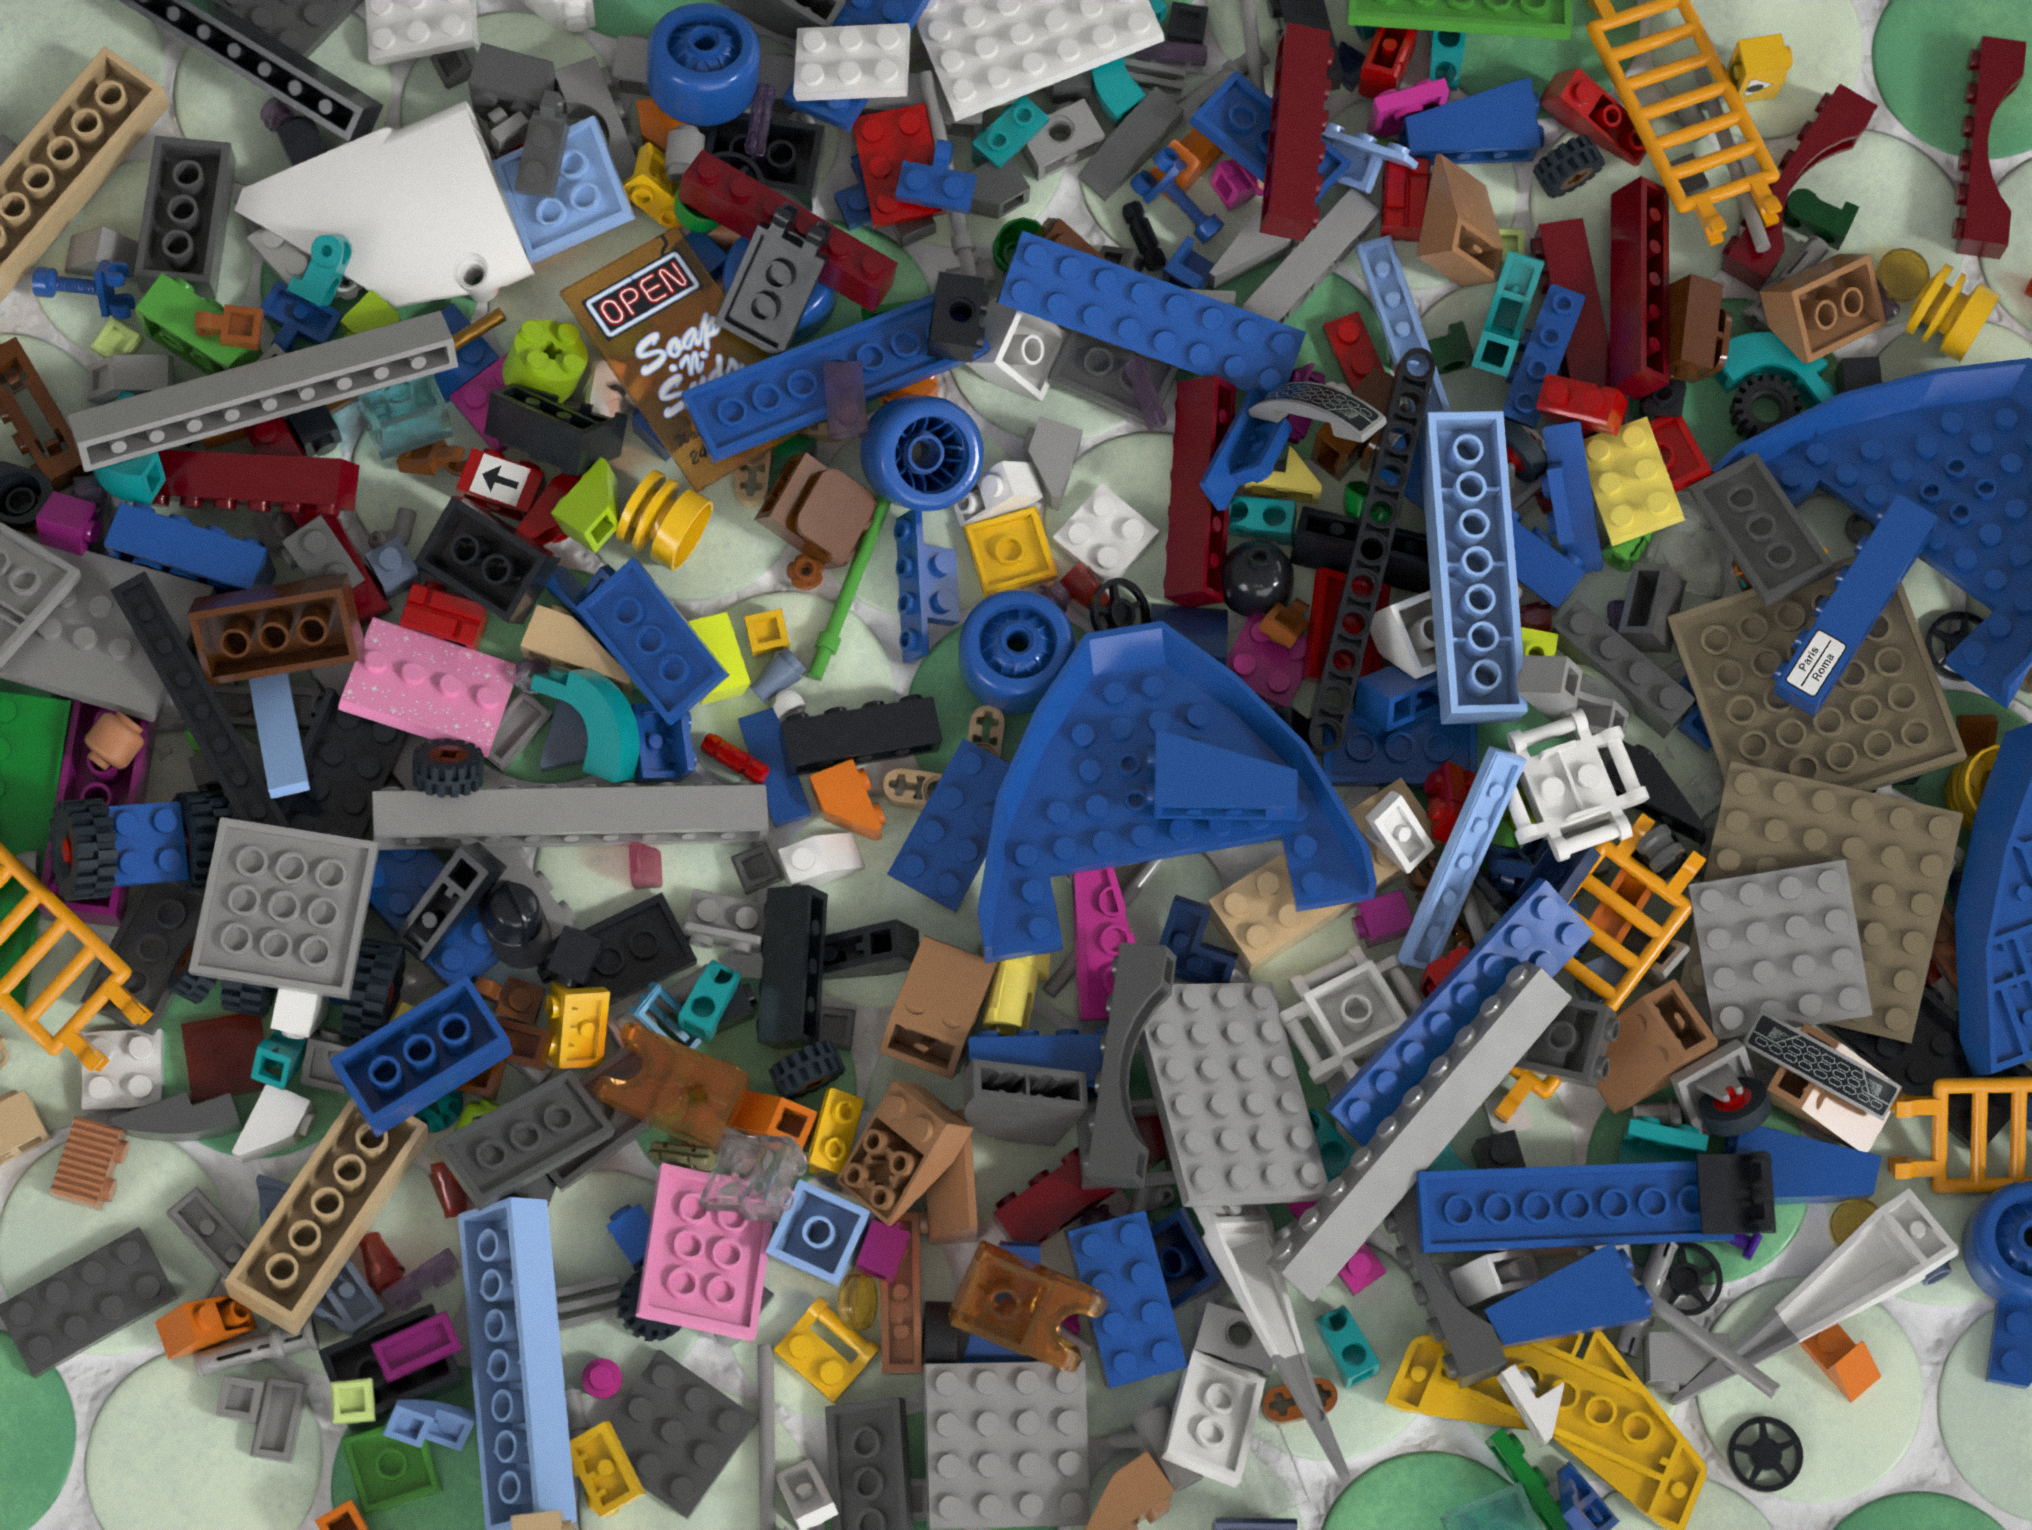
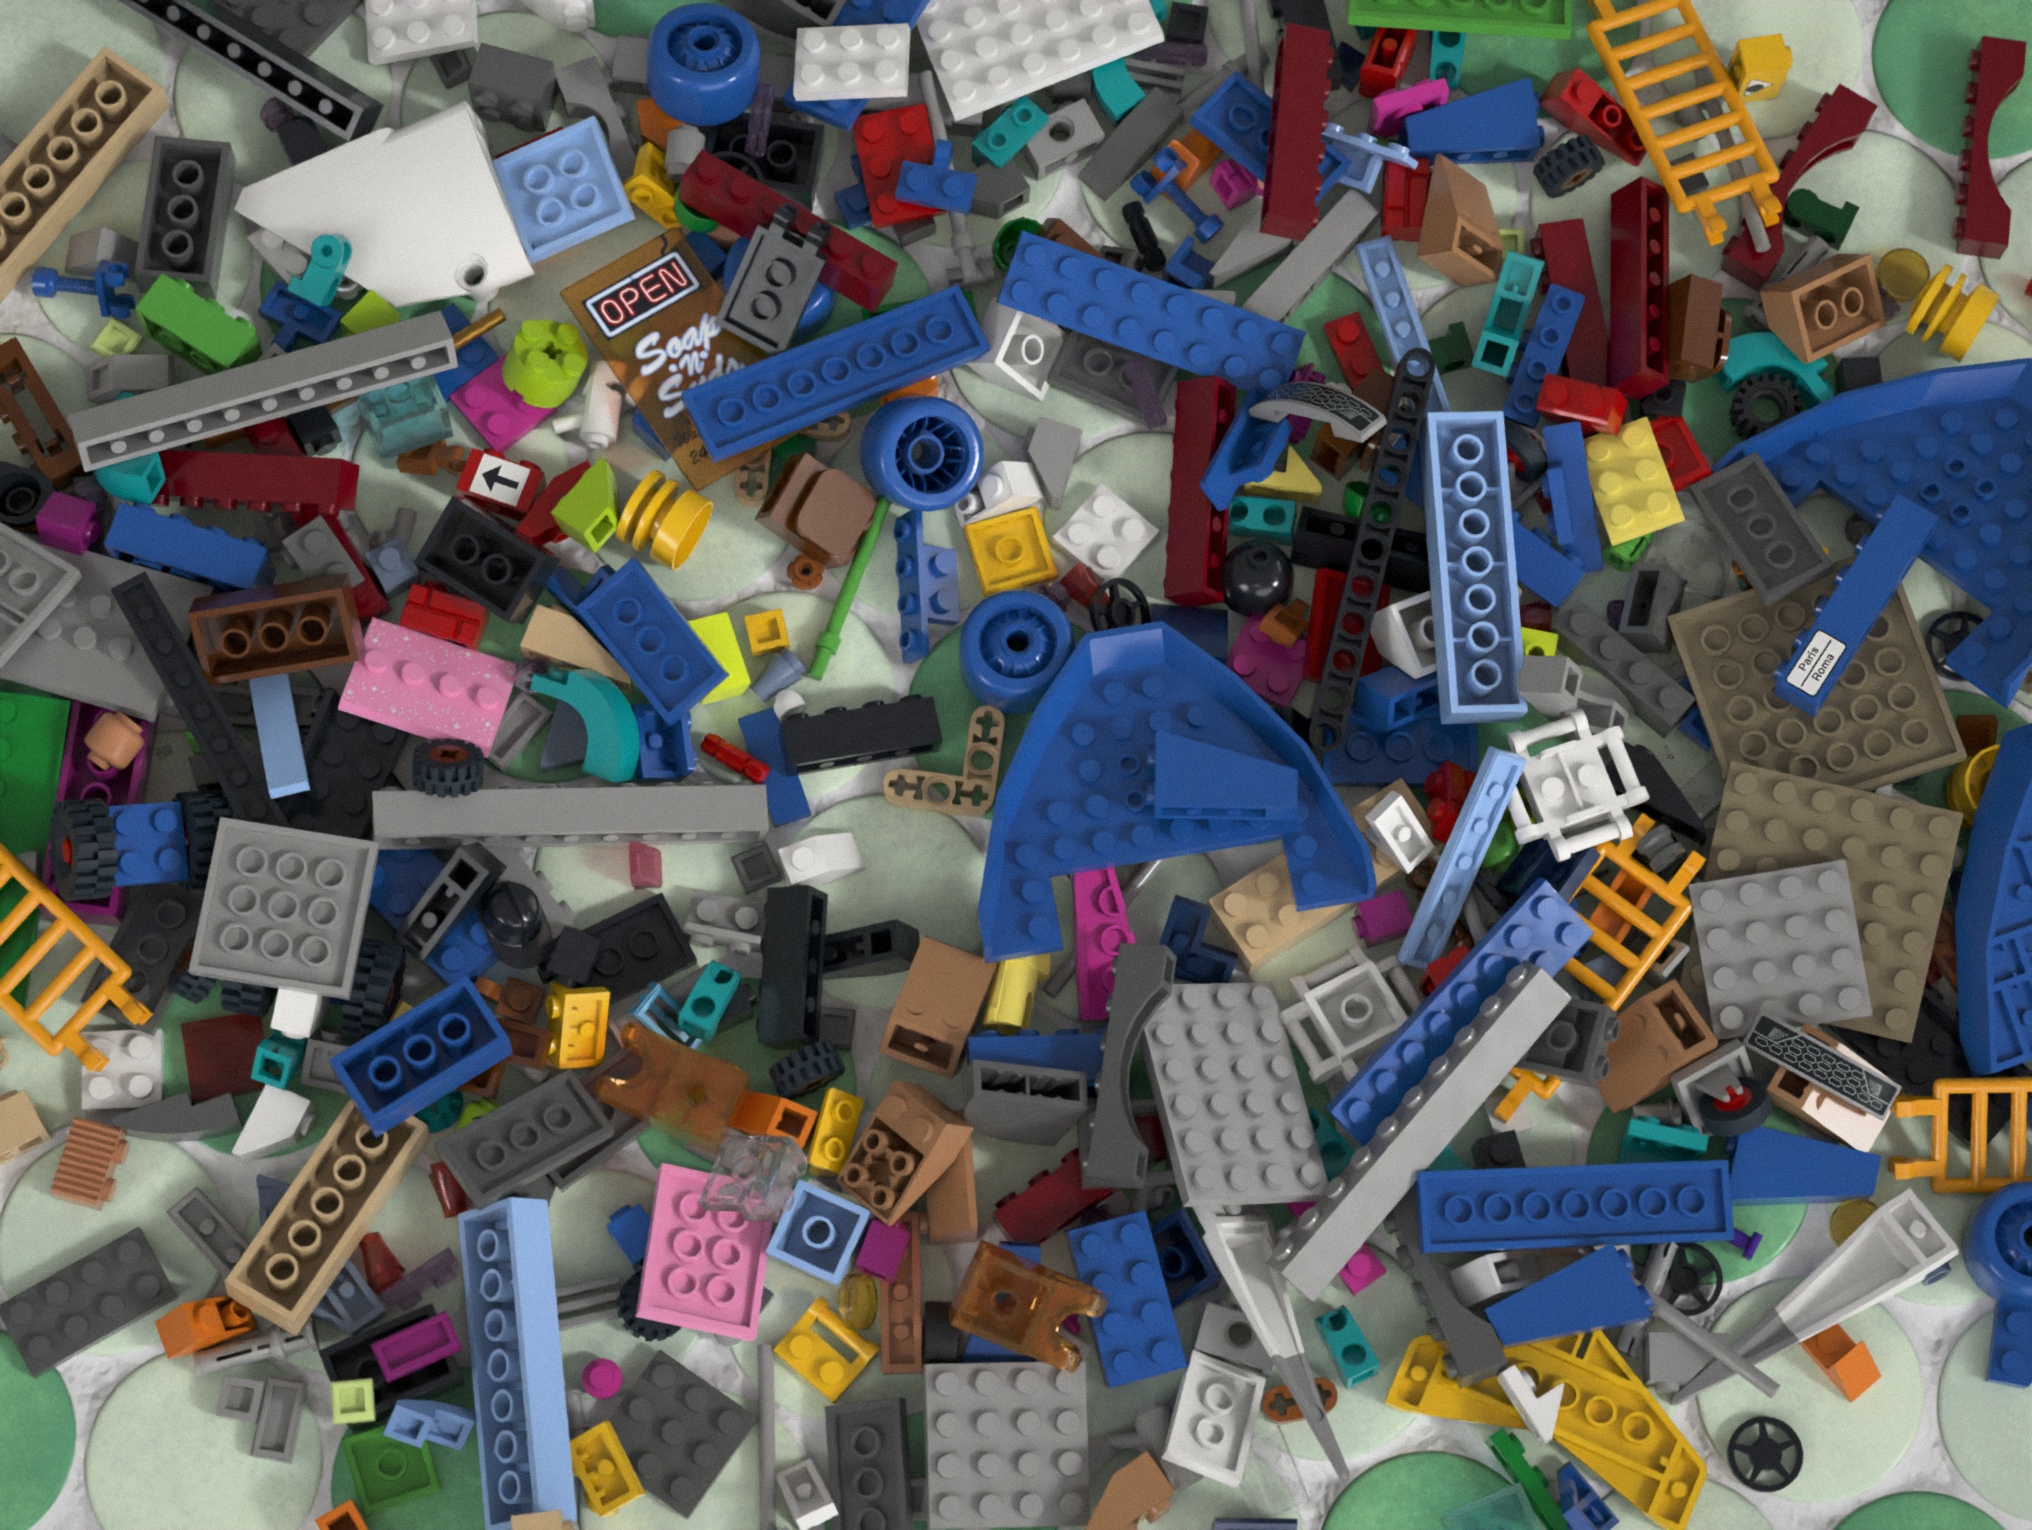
dark orange plate [194,304,264,350] -> none
black wedge [484,383,628,476] -> none
light grey tile [487,106,529,158] -> none
dark grey hinge [514,90,570,198] -> none
olive axle [648,1141,718,1171] -> none
orange slope [809,759,886,841] -> none
clear purple plate [823,361,868,439] -> none
blue plate [887,738,1010,913] -> none
black brick [926,271,989,363] -> none
dark blue tile [1483,844,1534,892] -> none
black hinge [1696,1151,1776,1235] -> none

